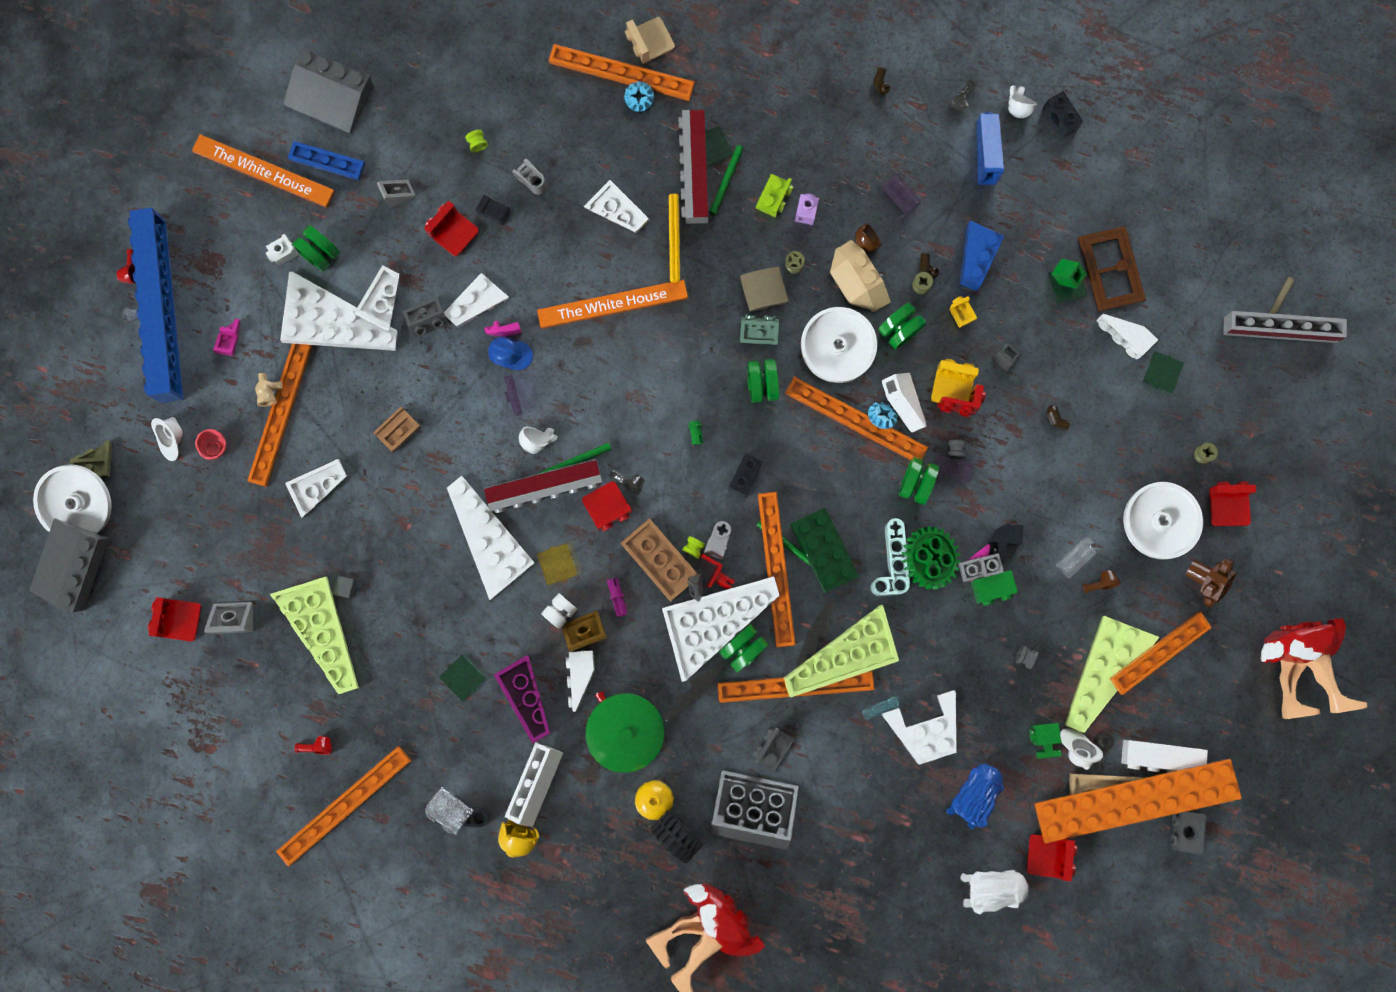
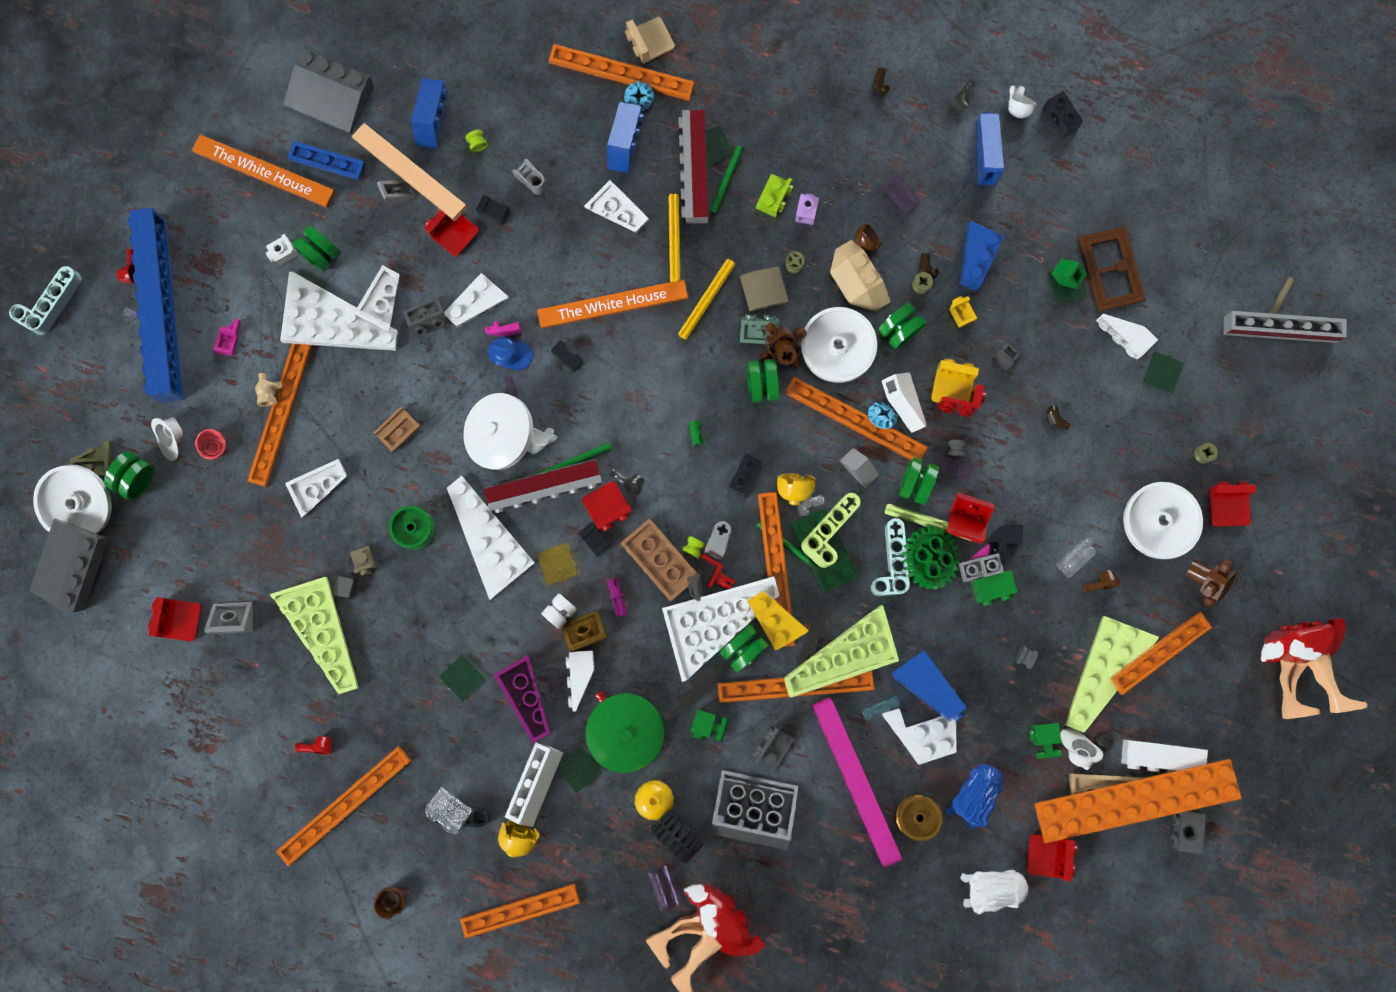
none -> light aqua beam [9,266,82,335]
none -> green wheel [104,451,155,501]
none -> dark tan bracket [350,546,377,576]
none -> light nougat tile [352,123,468,221]
none -> reddish brown hair [373,887,406,920]
none -> green wheel [389,506,436,551]
none -> blue wedge [411,78,448,149]
none -> orange tile [460,883,580,939]
none -> white dish [464,393,533,470]
none -> black piece [551,340,583,373]
none -> clear green piece [557,746,602,793]
none -> black piece [578,522,611,557]
none -> wedge [607,102,644,173]
none -> clear purple plate [648,866,679,912]
none -> yellow axle [679,259,735,340]
none -> green brick [690,709,729,742]
none -> yellow wing [746,590,809,651]
none -> reddish brown piece [759,322,807,368]
none -> yellow cylinder [777,473,816,505]
none -> clear arm [797,495,824,516]
none -> yellowish green beam [801,493,860,568]
none -> dark pink beam [812,697,902,868]
none -> light grey slope [839,448,879,489]
none -> yellowish green axle [885,504,971,541]
none -> blue slope [892,651,967,722]
none -> pearl gold wheel [895,795,943,841]
none -> red bracket [947,493,995,544]

